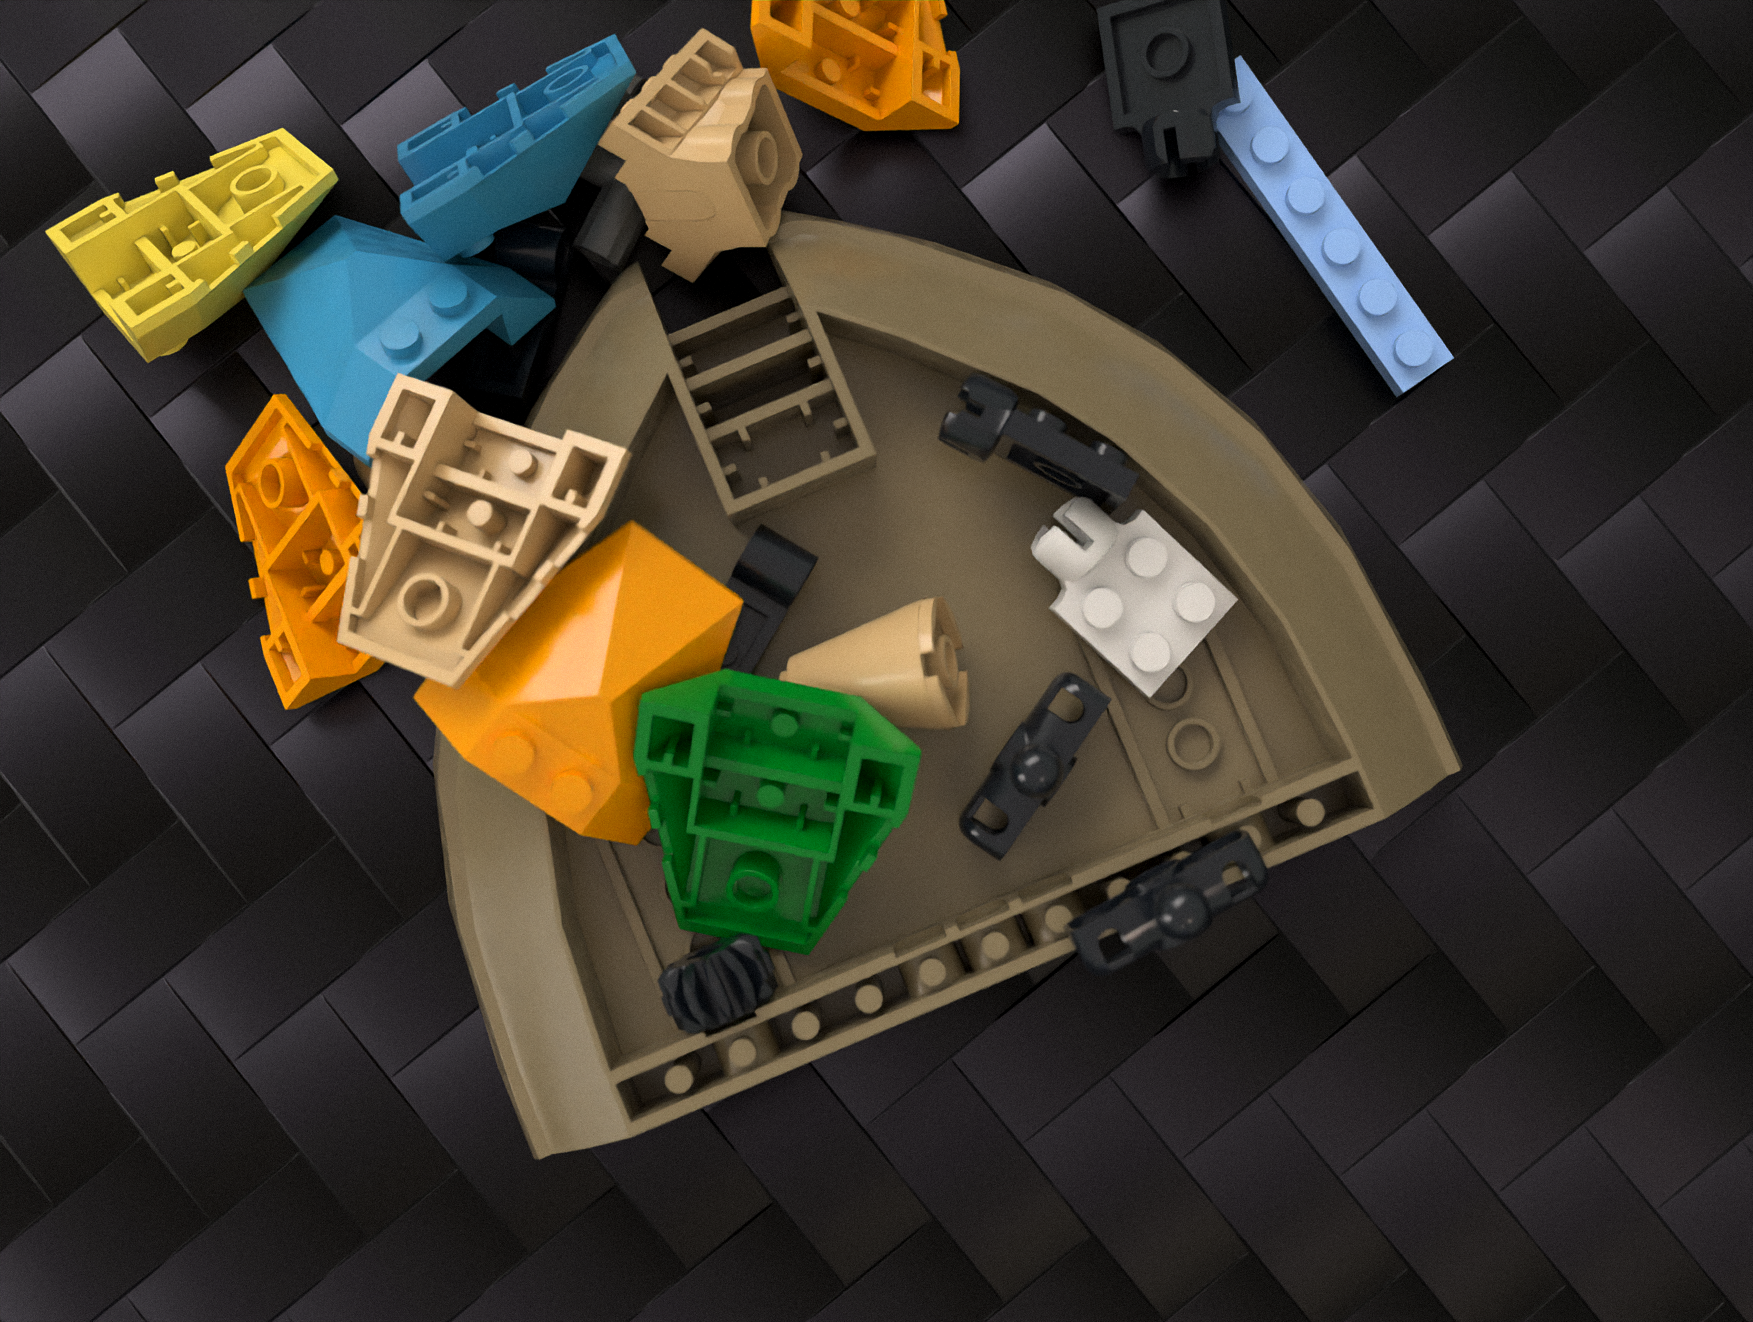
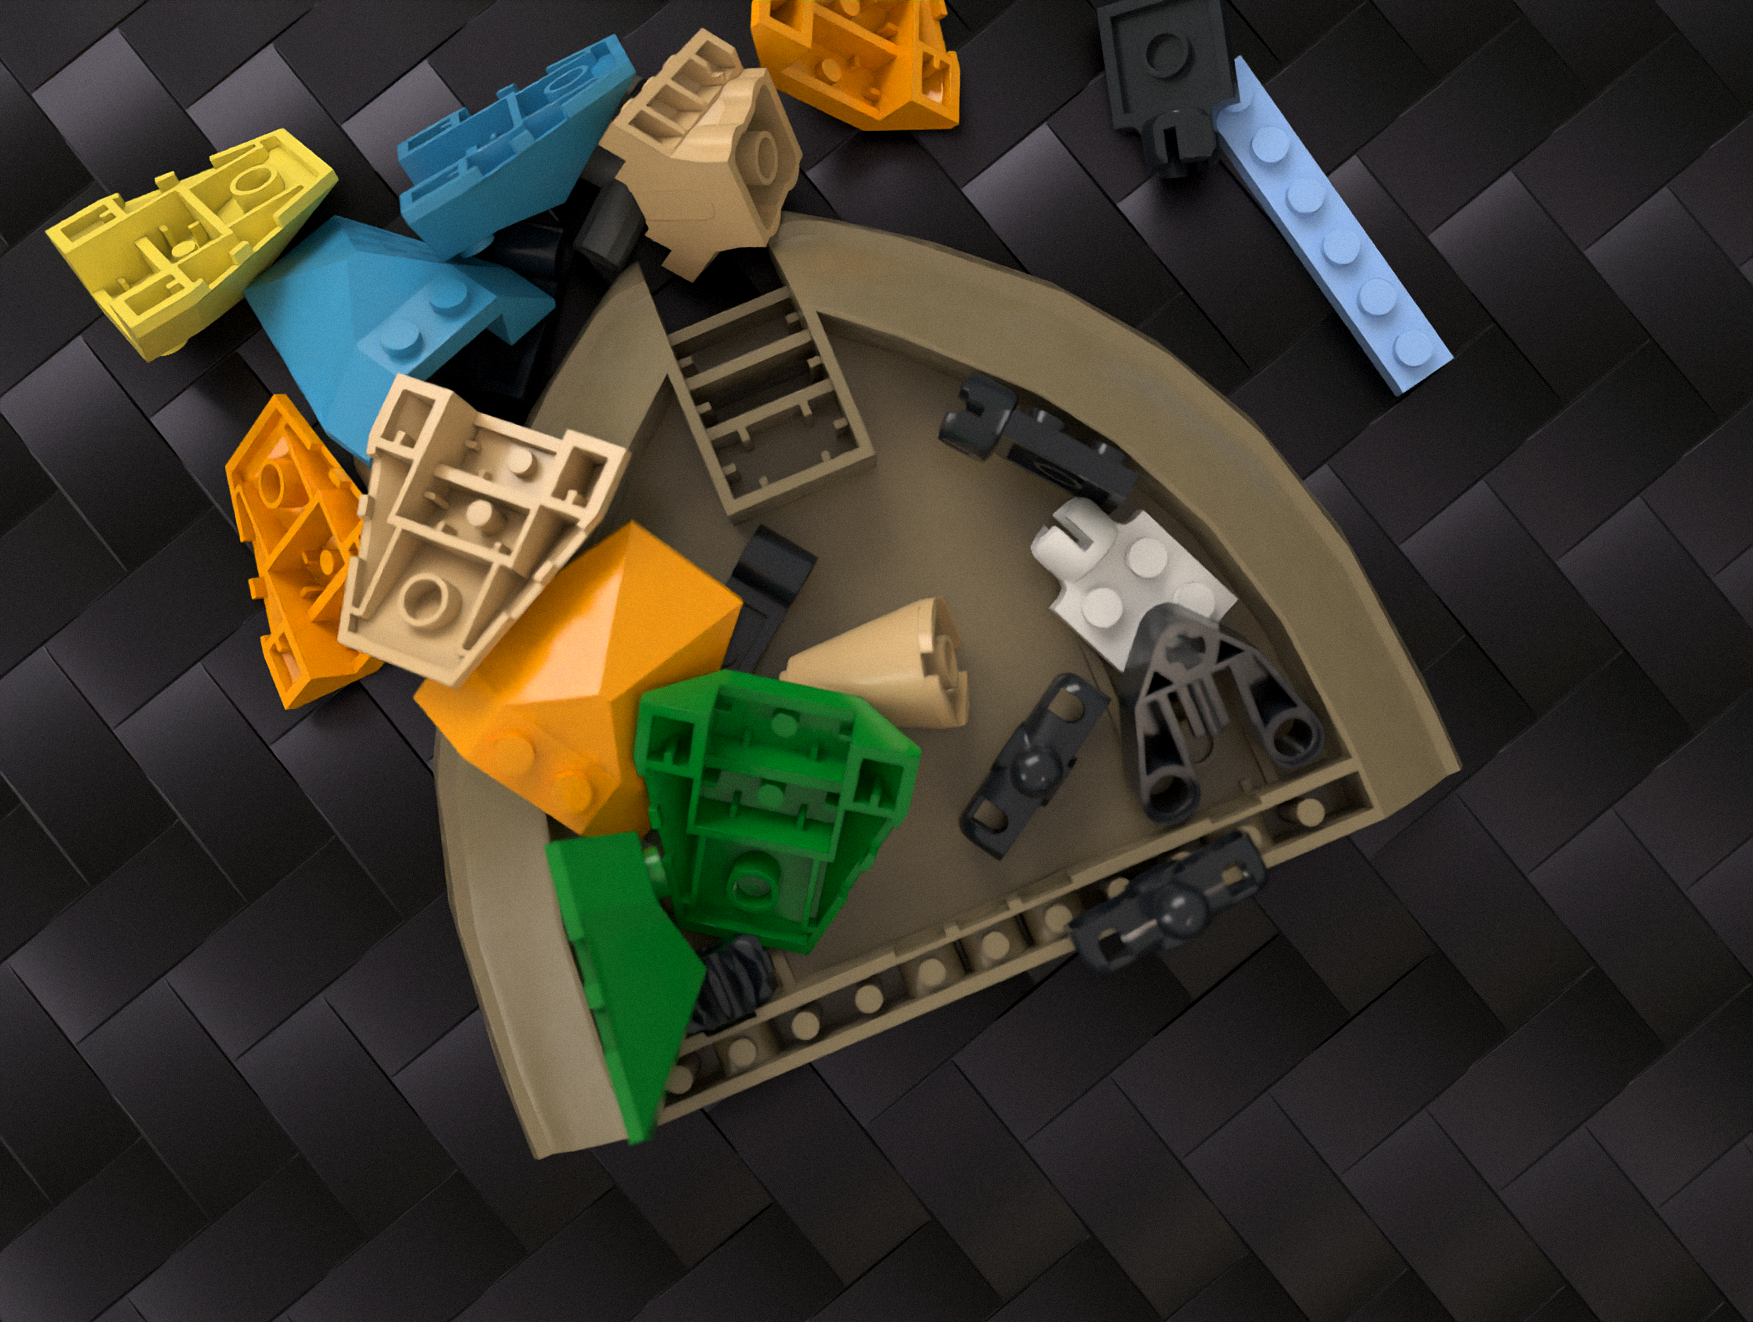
none -> green wedge [543,831,707,1145]
none -> black connector [1118,602,1325,825]

